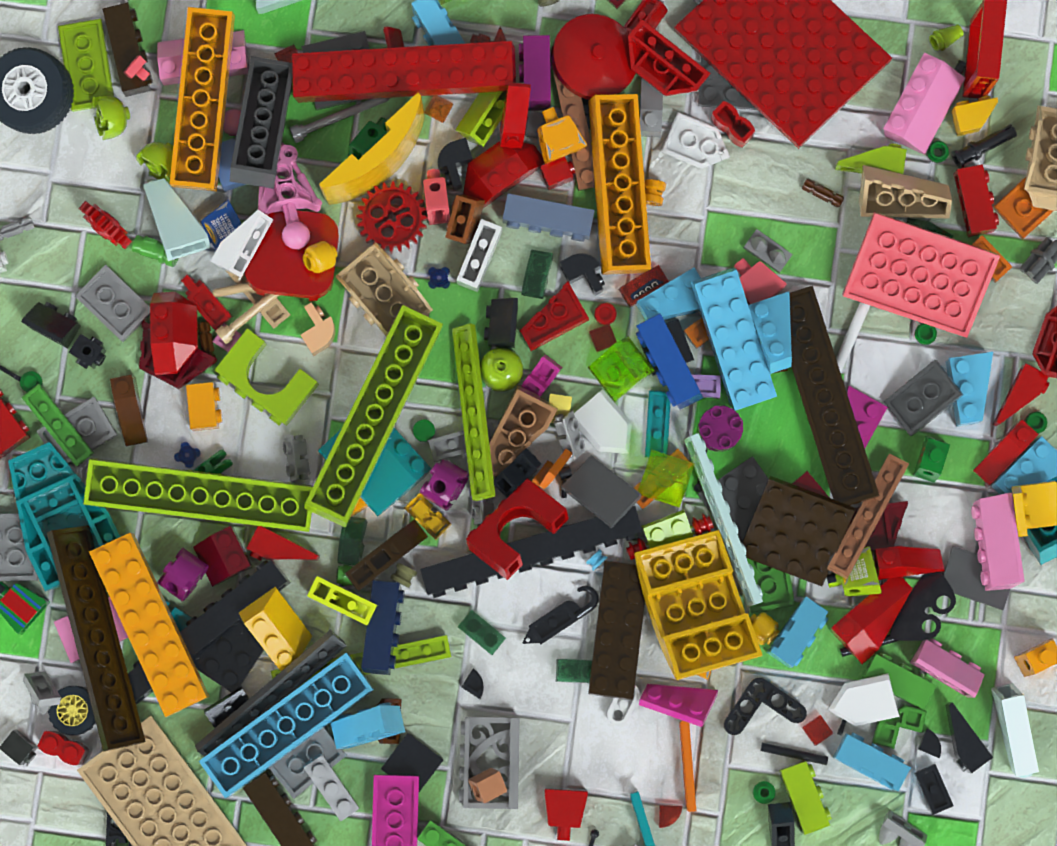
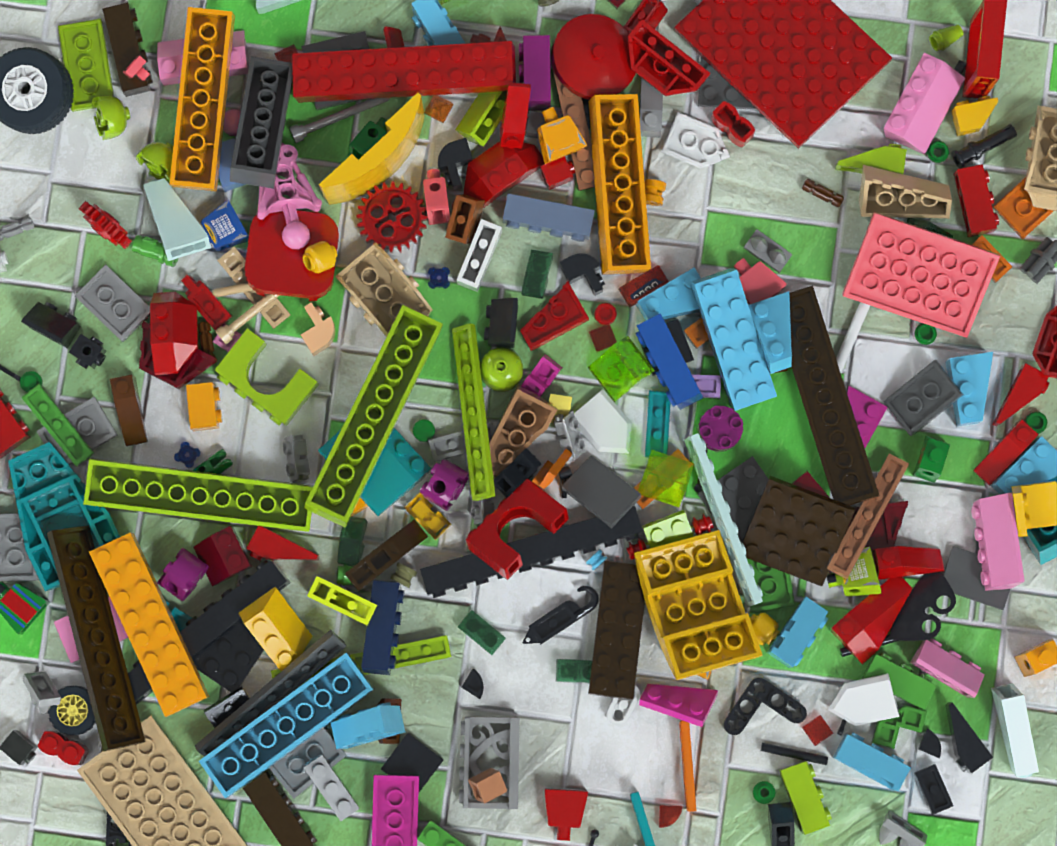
white slope [211,210,273,278] -> none

